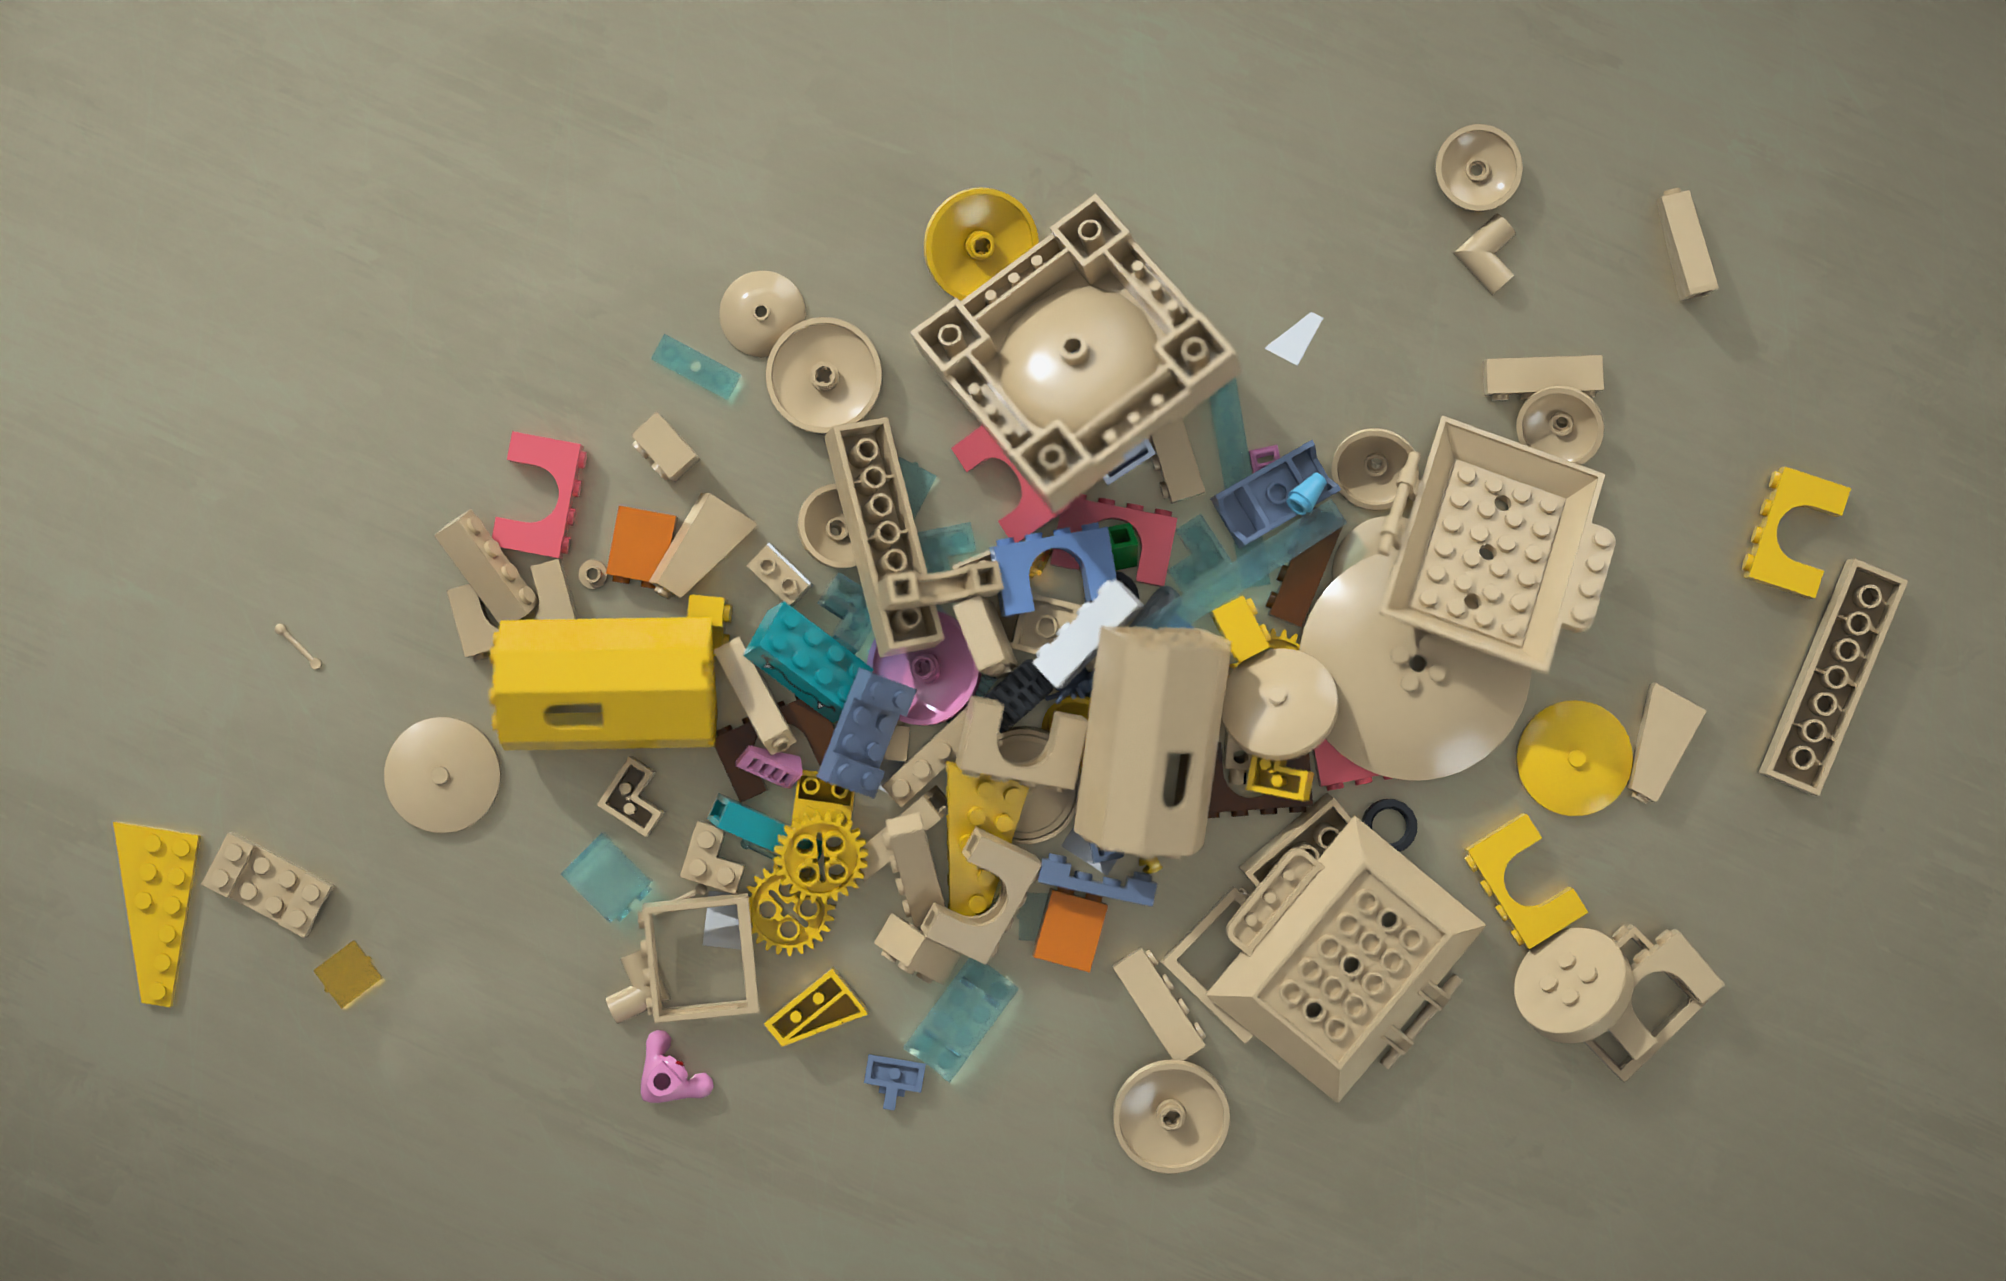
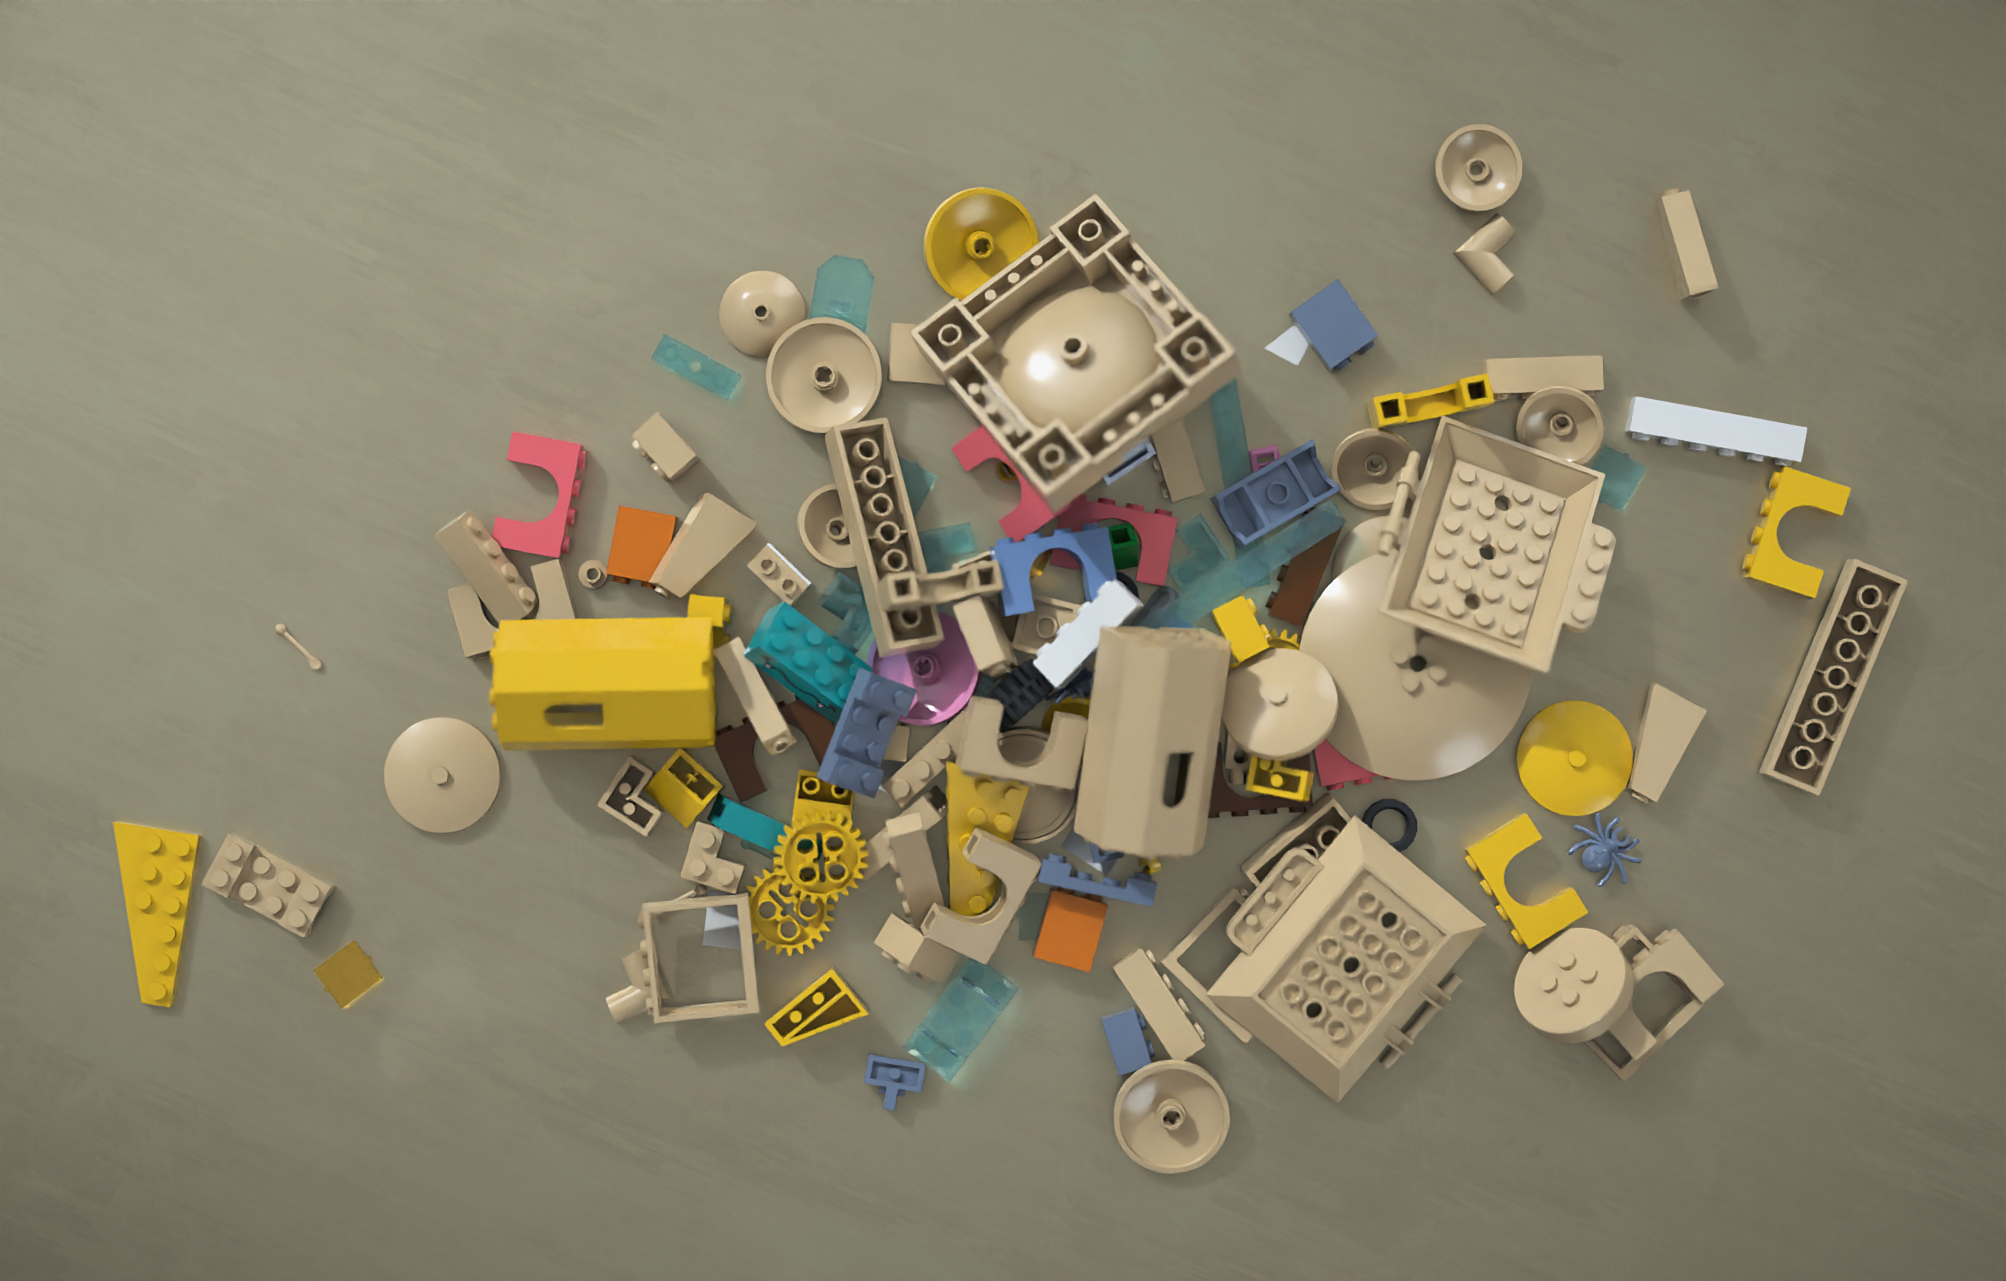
clear light blue panel [561,832,653,923] -> none
bright pink head [641,1030,714,1103] -> none
bright pink slope [736,745,802,789] -> none
medium azure cone [1287,472,1327,515] -> none
none -> yellow slope [644,748,726,829]
none -> clear light blue shield [809,255,874,334]
none -> tan slope [887,323,947,386]
none -> yellow hinge [996,460,1017,482]
none -> sand blue brick [1101,1007,1156,1076]
none -> sand blue brick [1289,279,1378,372]
none -> yellow arch [1367,373,1495,429]
none -> sand blue animal [1568,813,1642,887]
none -> clear light blue piece [1591,445,1647,512]
none -> white brick [1625,396,1807,468]

